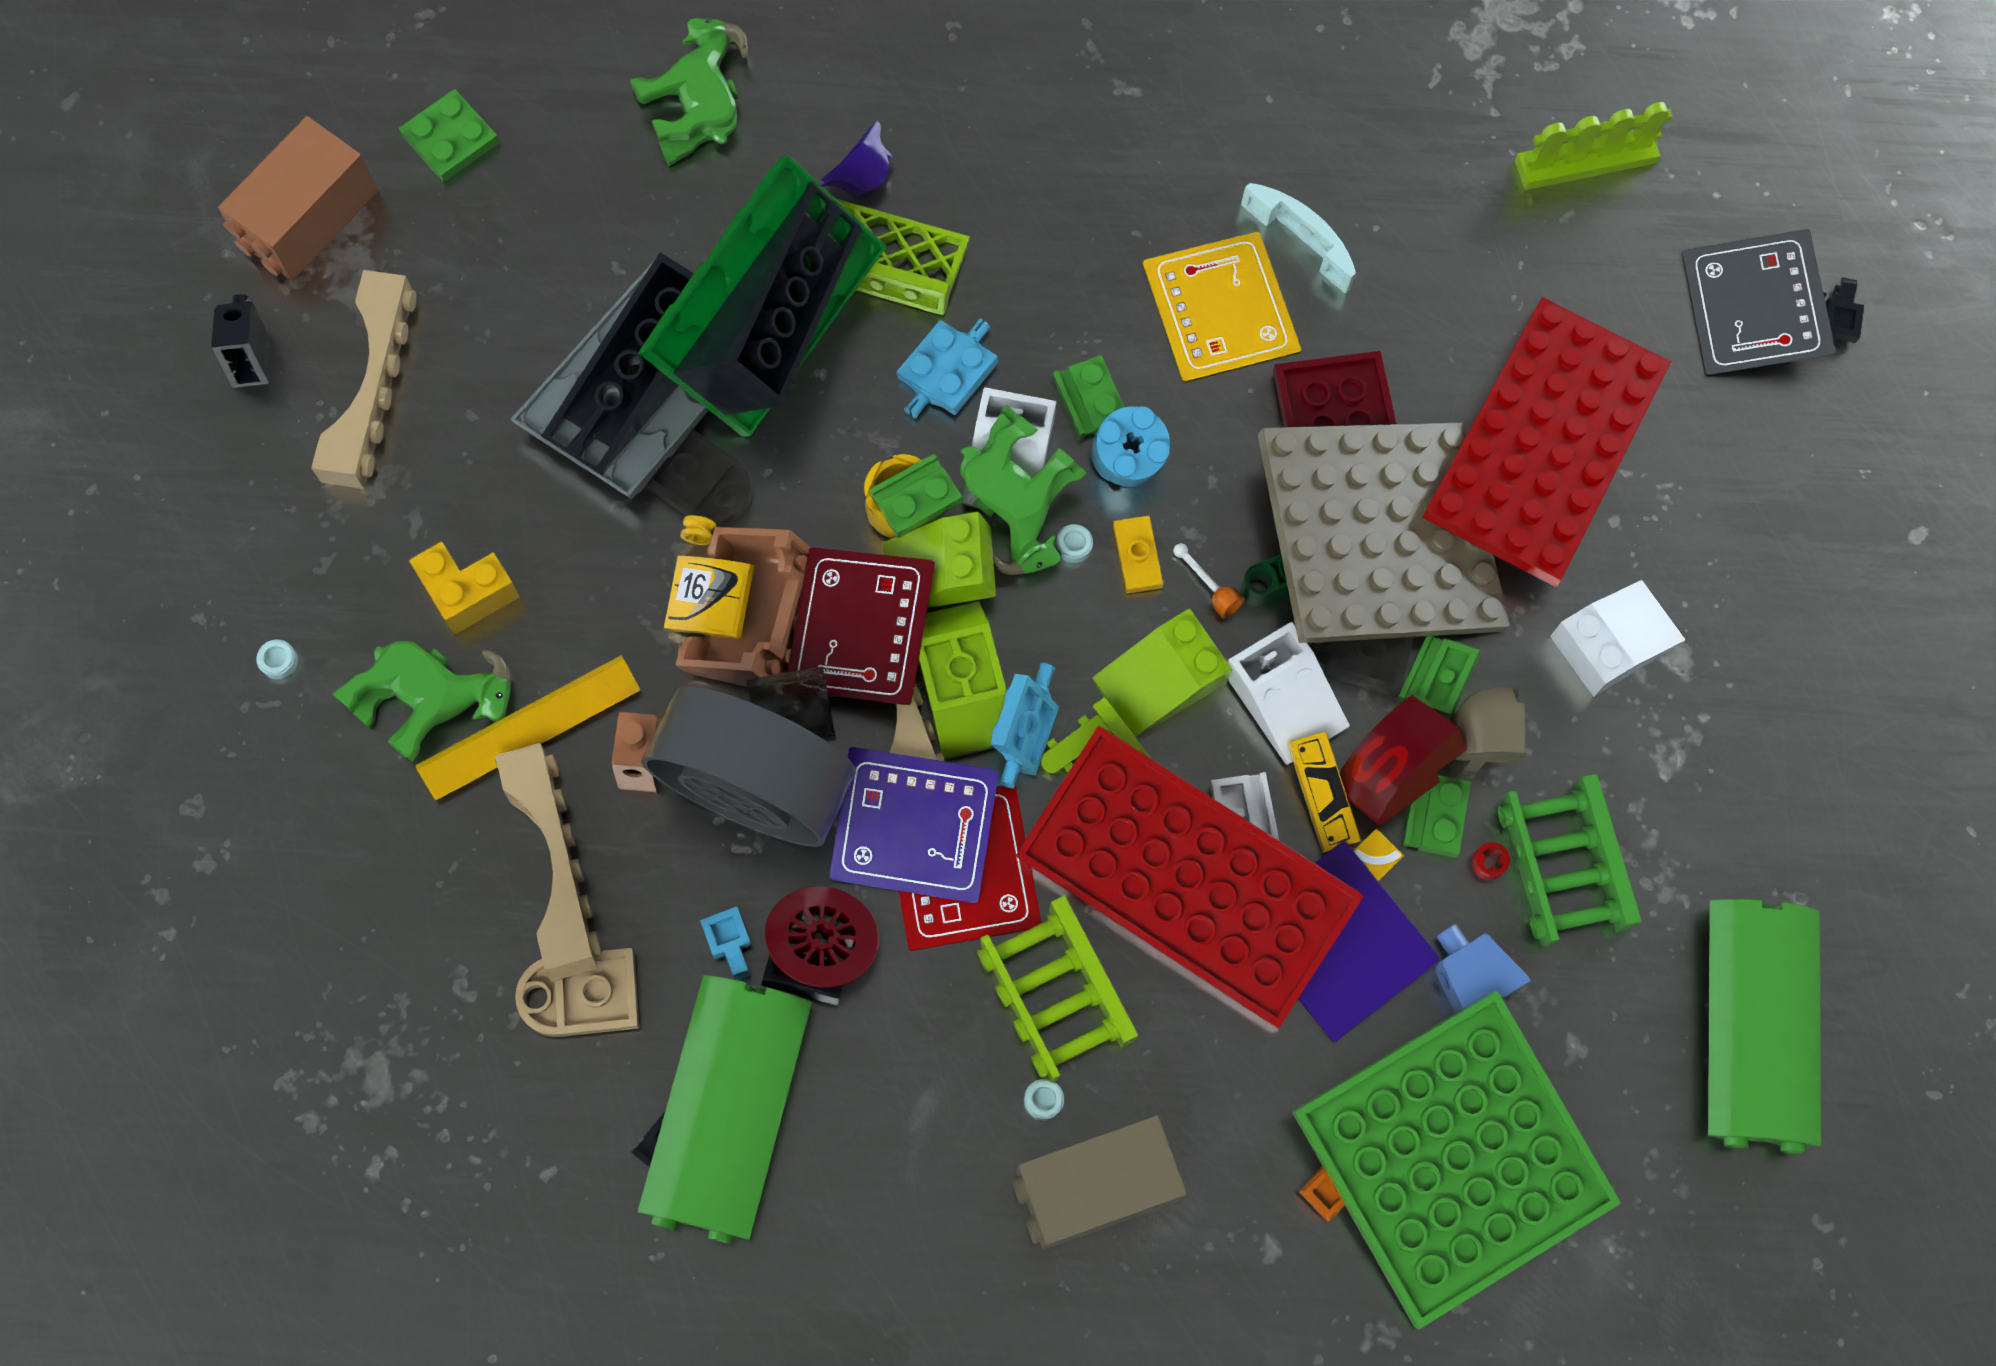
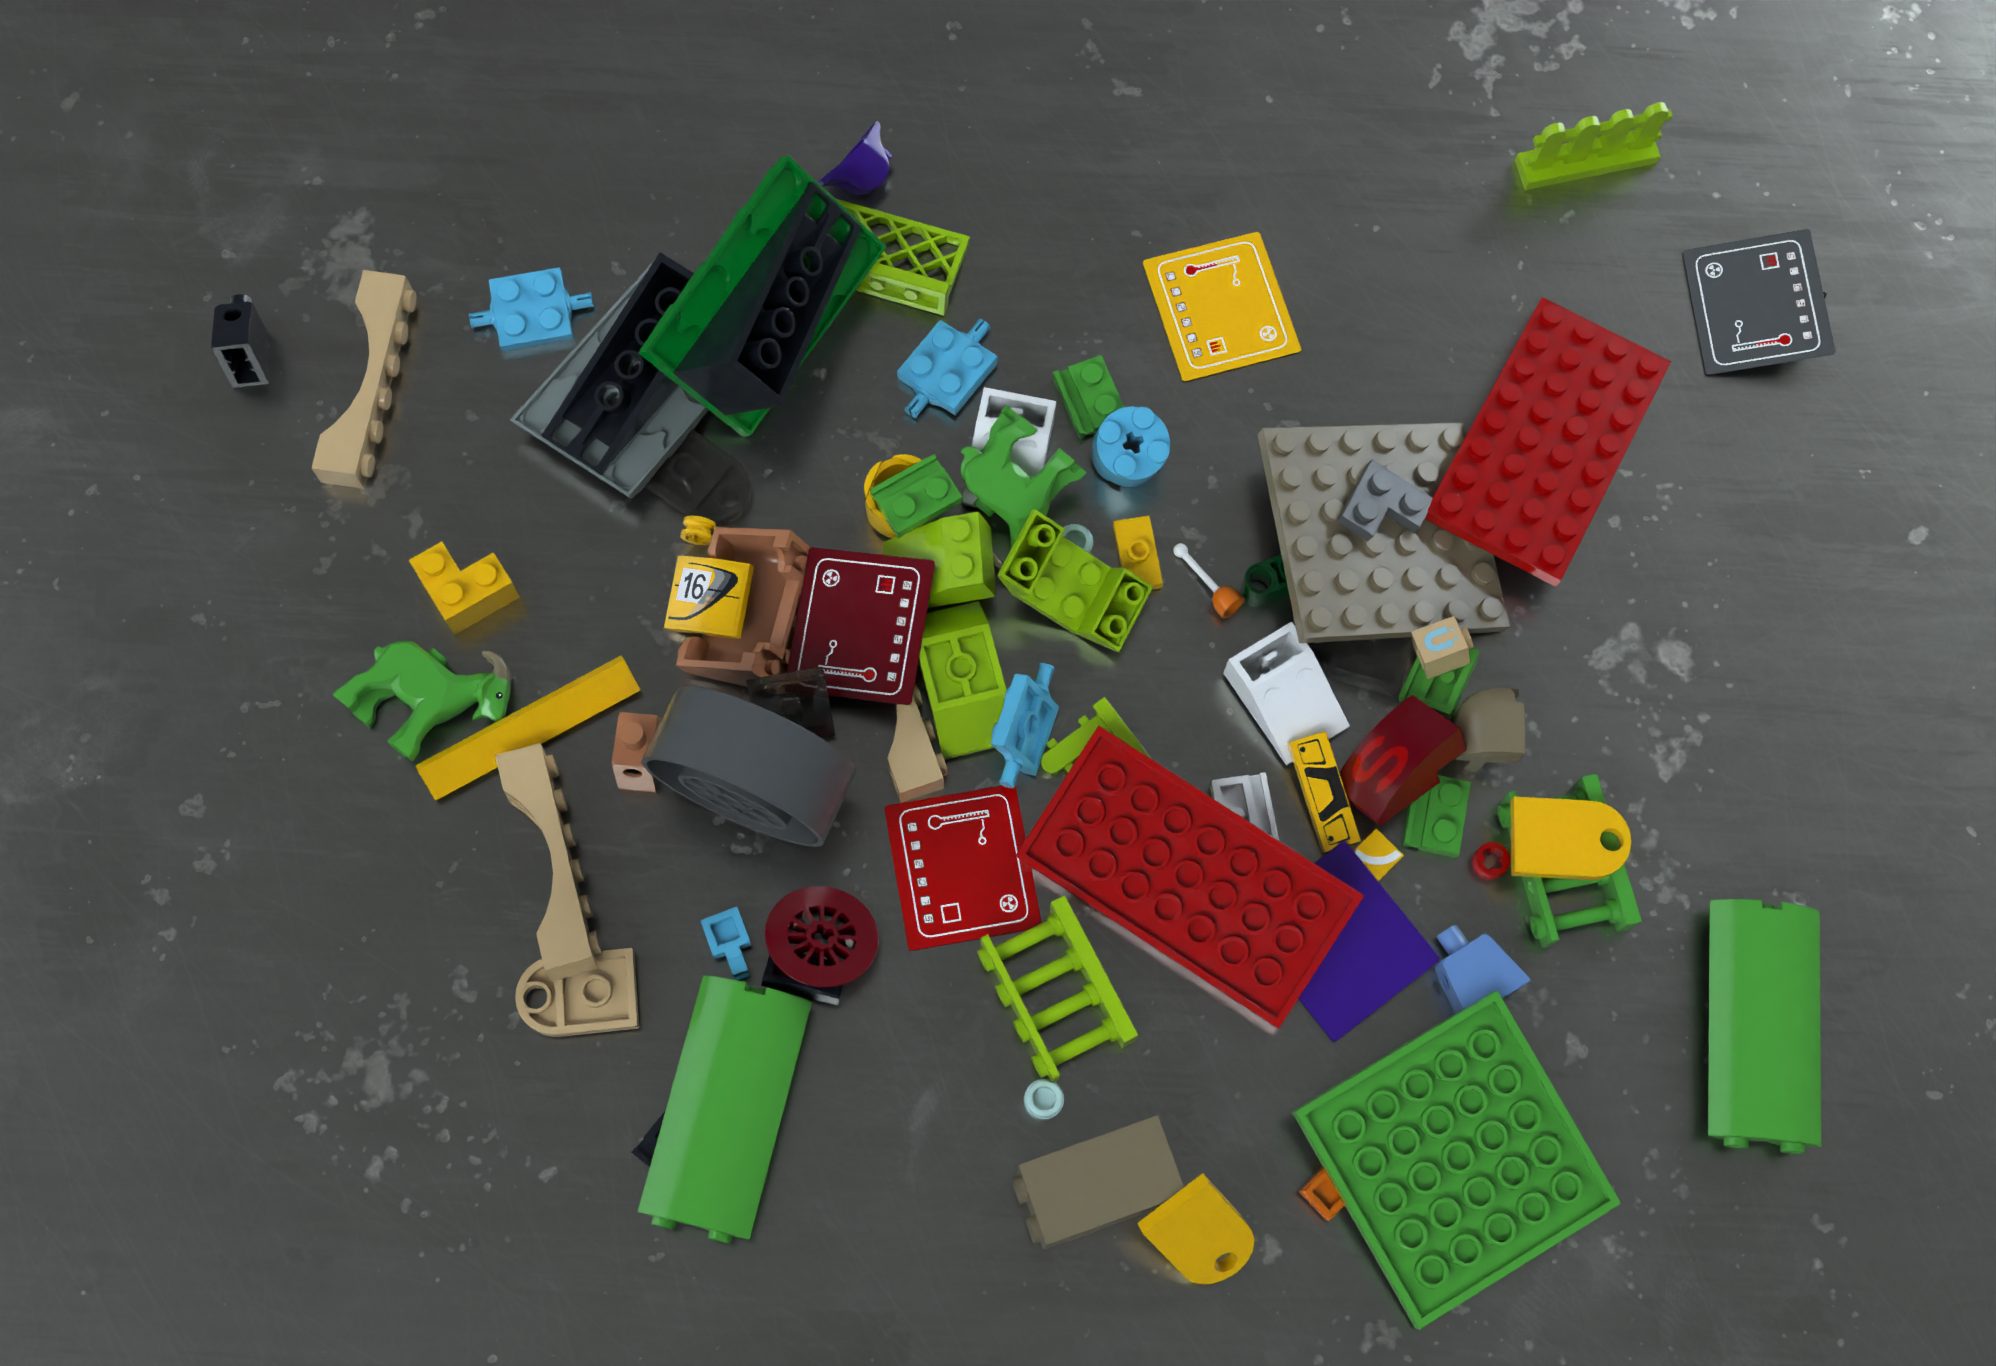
nougat brick [218,116,378,281] -> none
light aqua tile [256,639,298,679] -> none
bright green plate [398,89,500,183] -> none
bright green animal [630,18,748,166] -> none
dark purple sticker [830,747,999,903] -> none
lime slope [1092,608,1232,739] -> none
light aqua slope [1241,183,1356,294] -> none
dark red plate [1273,351,1397,427] -> none
white slope [1550,580,1685,697] -> none
black plate [1825,277,1864,343] -> none
none -> medium azure plate [469,267,594,352]
none -> lime slope [997,509,1153,652]
none -> yellow tile [1137,1173,1254,1284]
none -> plate [1336,460,1433,541]
none -> tan brick [1411,616,1474,679]
none -> yellow tile [1510,796,1631,880]

